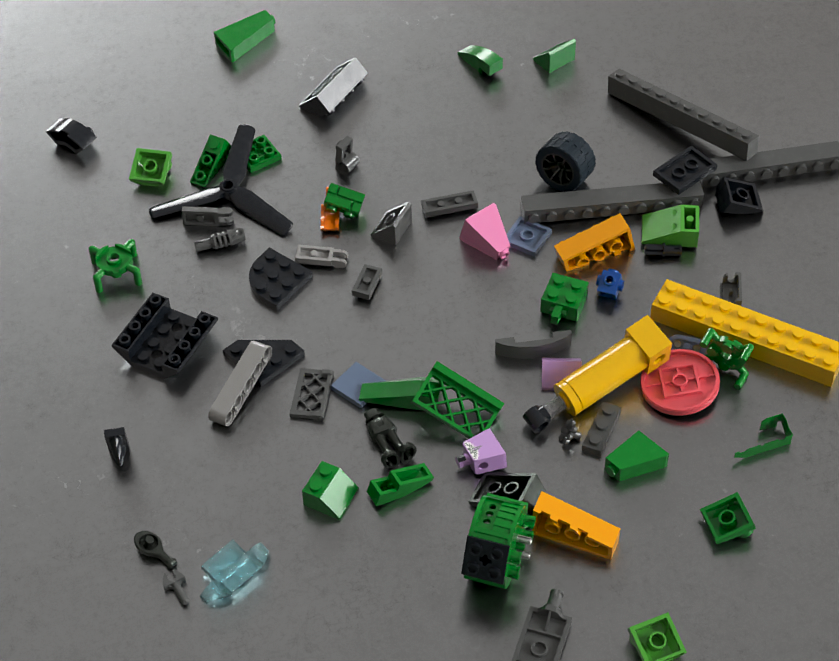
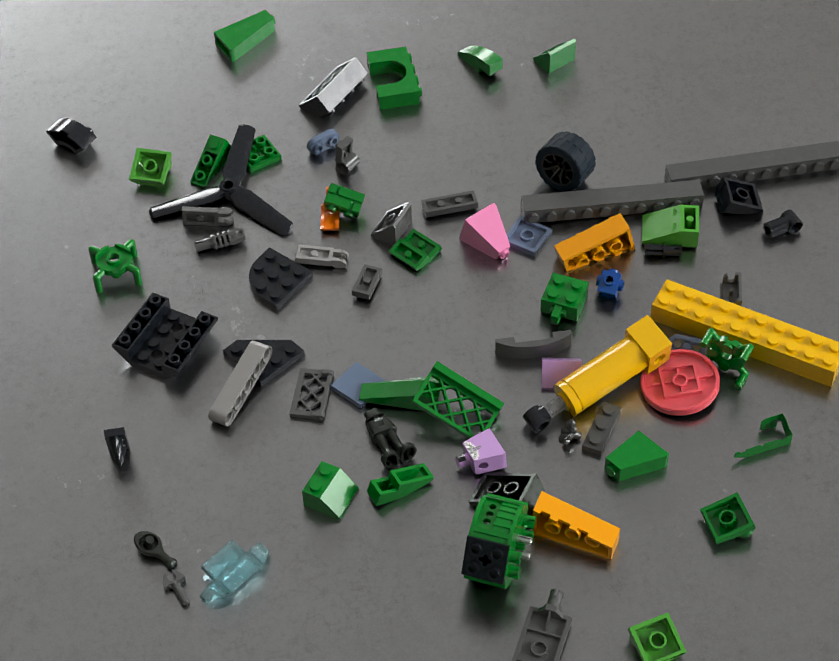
dark grey brick [608,69,759,161] -> none
black plate [653,146,717,195] -> none
none -> sand blue plate [307,129,340,155]
none -> green arch [366,46,422,110]
none -> green slope [388,228,442,271]
none -> black piece [763,209,803,238]

